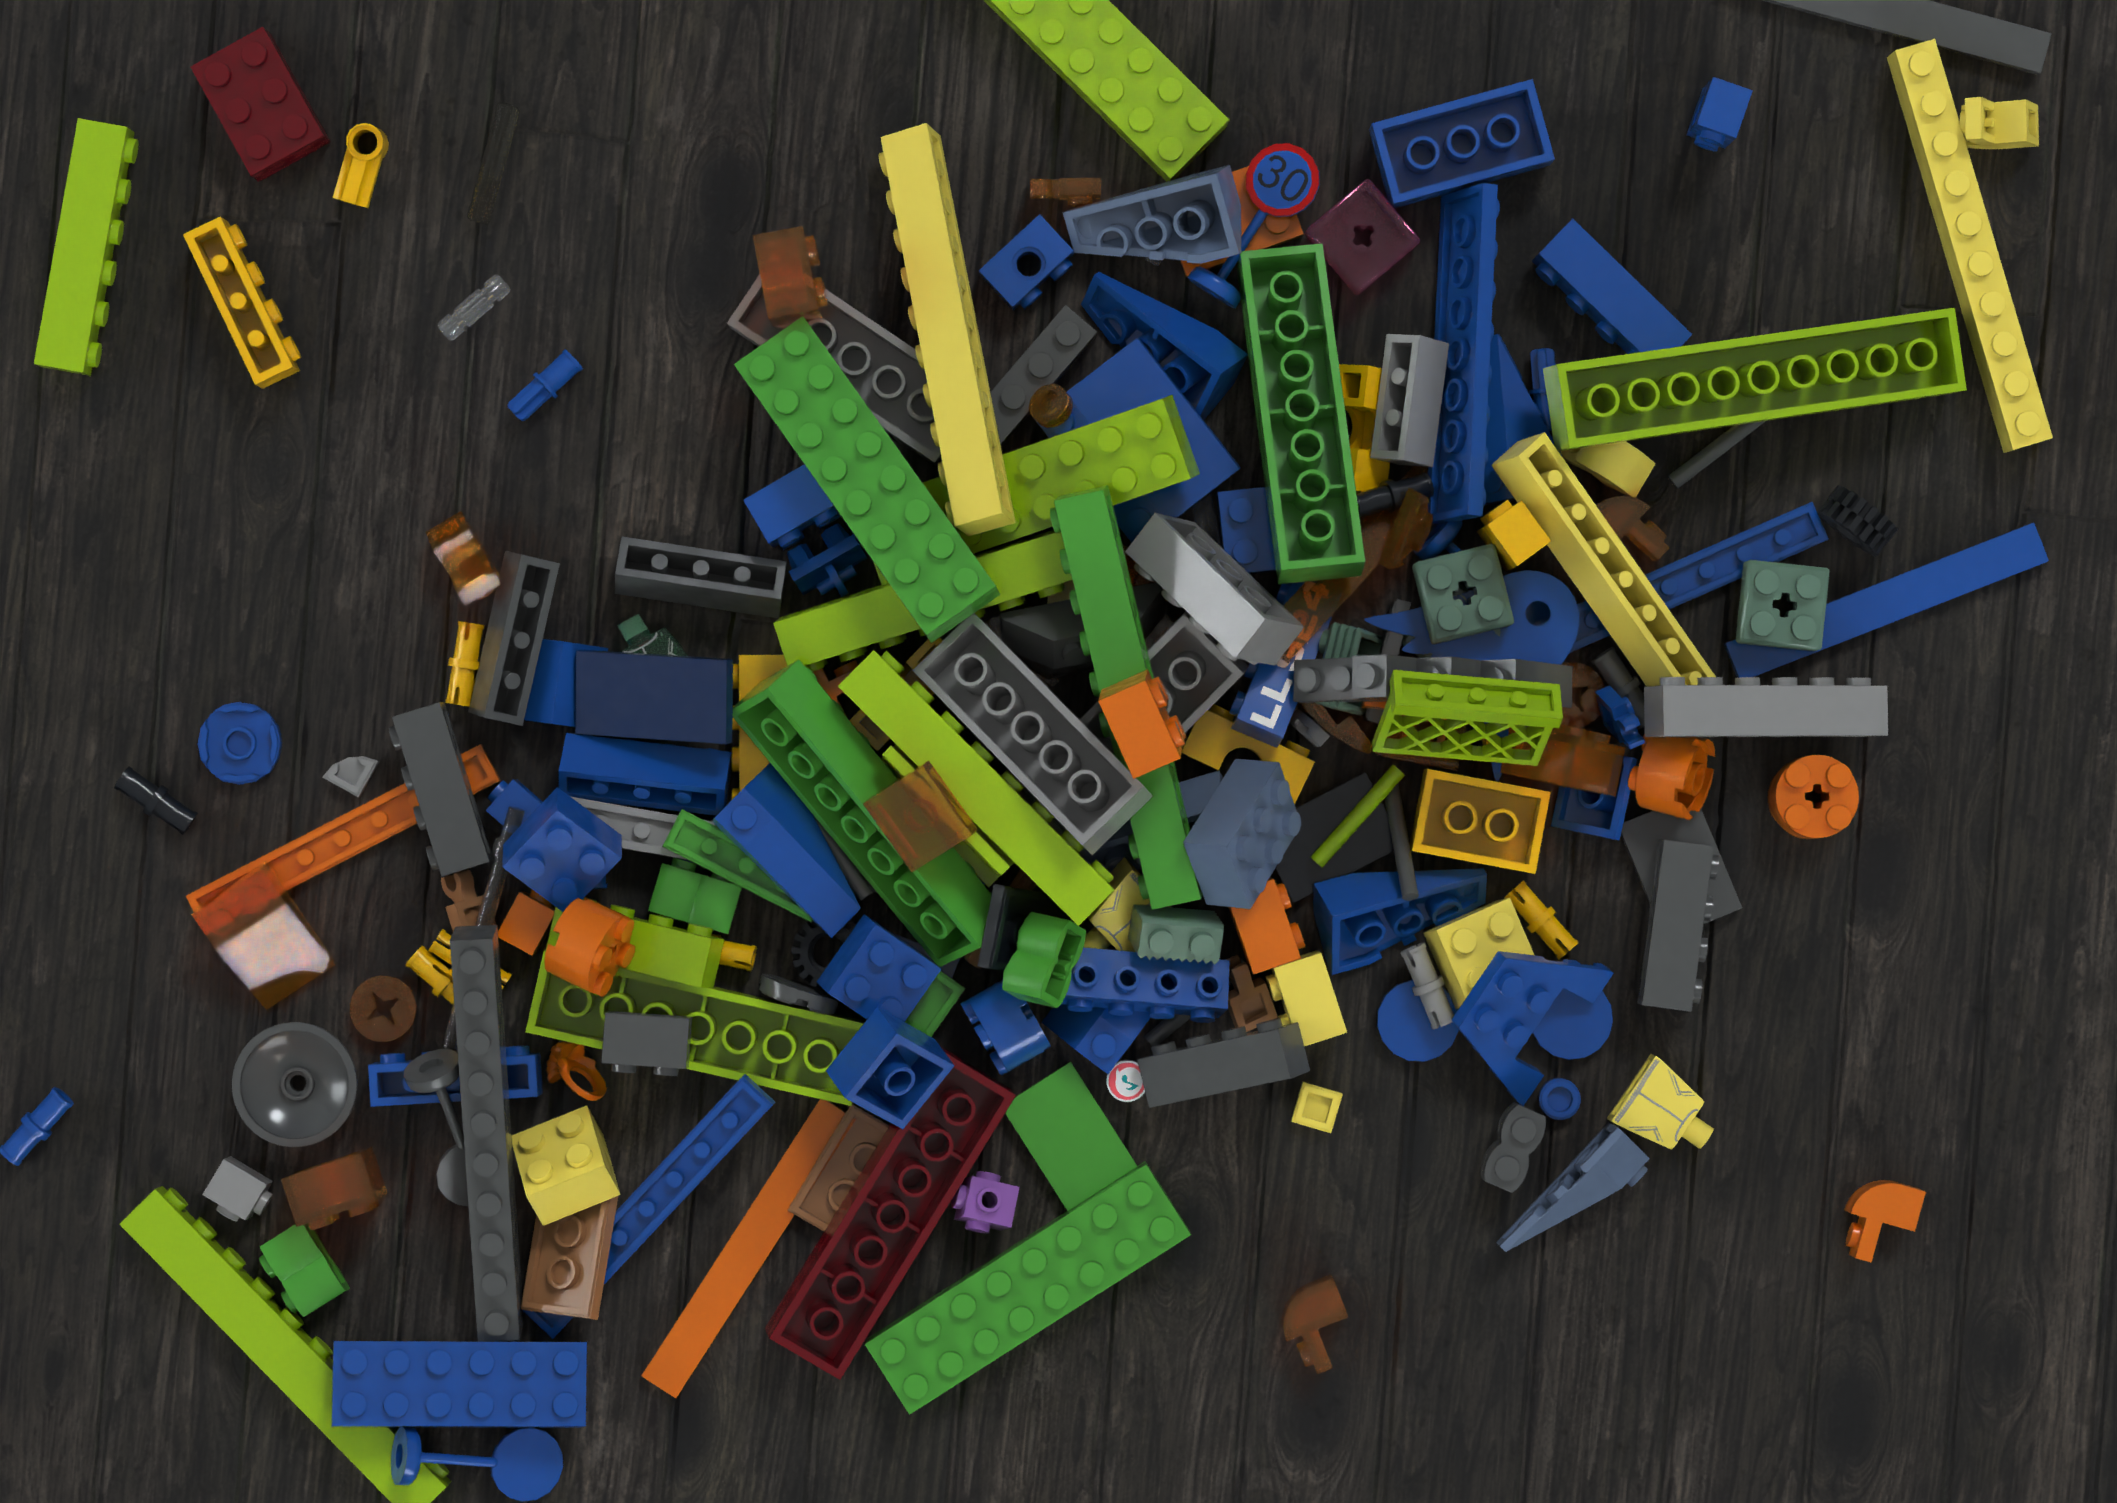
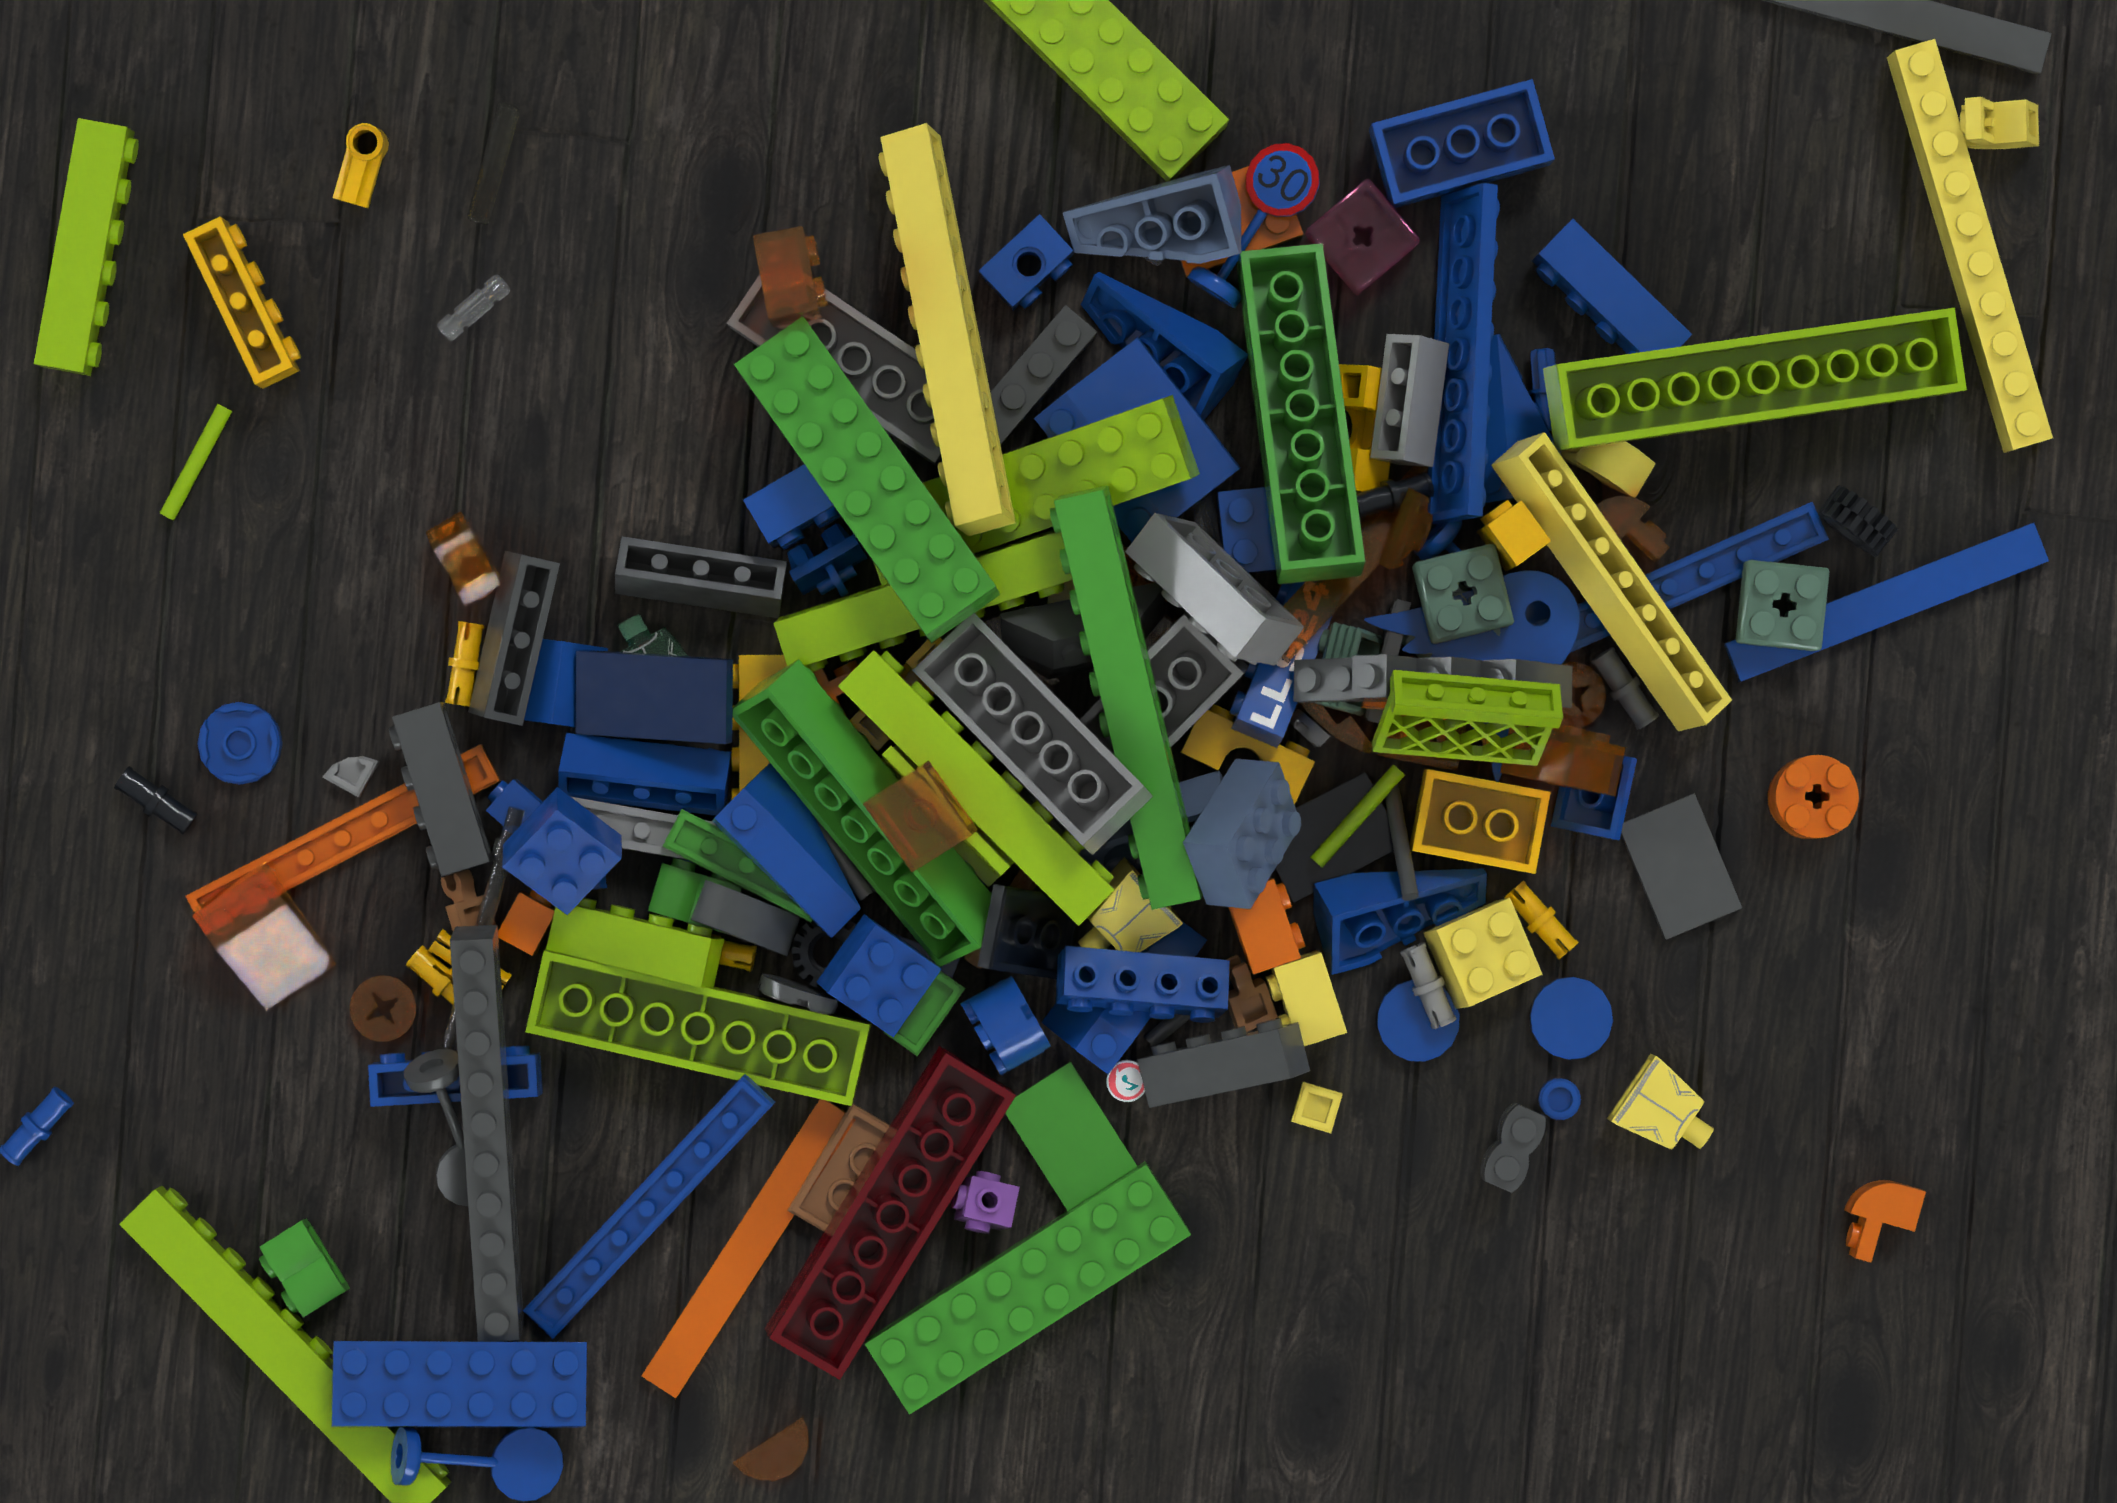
dark red brick [190,27,331,182] -> none
light grey brick [202,1156,273,1222] -> none
dark grey dish [232,1022,358,1147] -> none
clear orange brick [281,1147,388,1231] -> none
blue axle [508,349,583,421] -> none
light yellow brick [512,1105,621,1226] -> none
medium nougat tile [521,1196,618,1320] -> none
orange brick [544,897,635,997] -> none
orange piece [546,1041,607,1101] -> none
dark grey brick [602,1011,692,1076] -> none
blue brick [826,1007,955,1129] -> none
bright green brick [1002,912,1086,1008] -> none
clear orange tile [1029,384,1073,428] -> none
clear orange plate [1030,178,1101,207] -> none
orange brick [1098,669,1186,779] -> none
sand green brick [1128,904,1224,965] -> none
clear orange brick [1282,1274,1348,1374] -> none
blue wing [1452,951,1614,1106] -> none
sand blue wedge [1496,1122,1650,1252] -> none
blue plate [1595,685,1645,749] -> none
orange brick [1628,734,1715,820] -> none
dark grey brick [1637,839,1719,1012] -> none
light grey brick [1644,677,1888,737] -> none
dark grey bar [1667,421,1766,489] -> none
blue brick [1686,77,1753,151] -> none
none -> lime bar [160,404,232,521]
none -> dark grey beam [691,880,802,957]
none -> clear orange tile [733,1416,809,1481]

